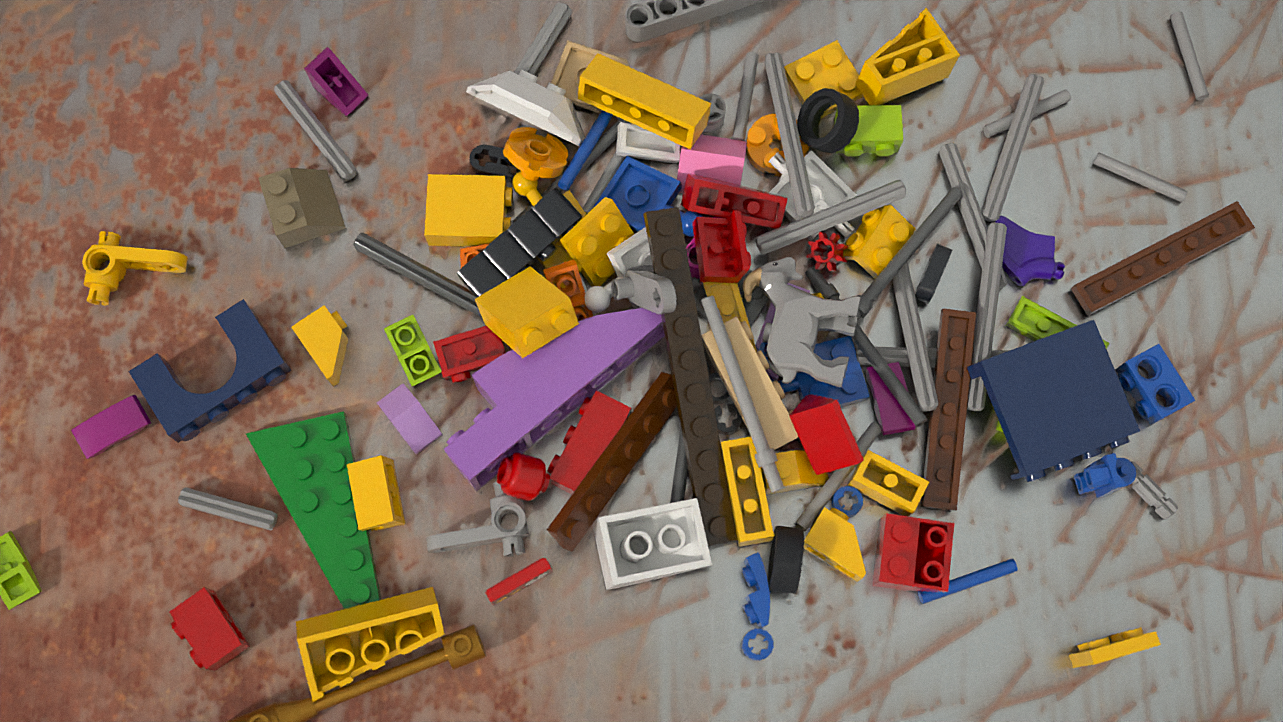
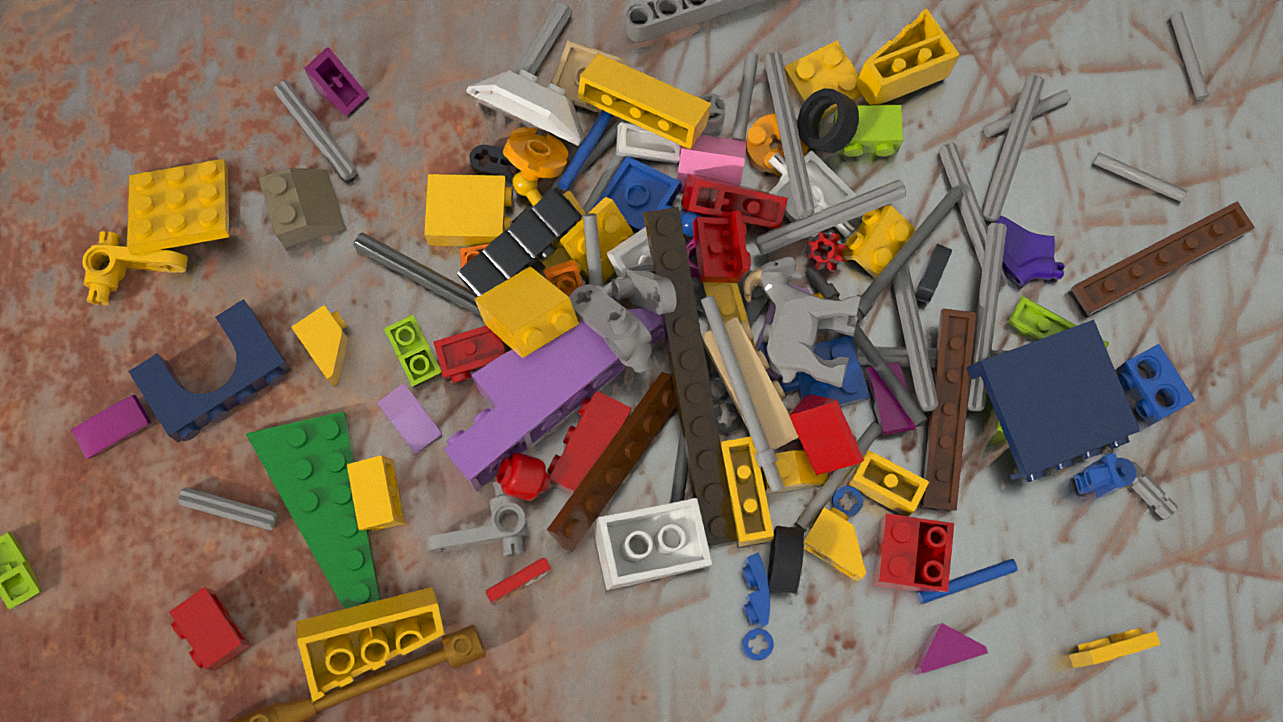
none -> yellow plate [127,159,229,255]
none -> light grey piece [569,284,652,373]
none -> light grey bar [583,213,603,287]
none -> magenta slope [914,623,988,675]

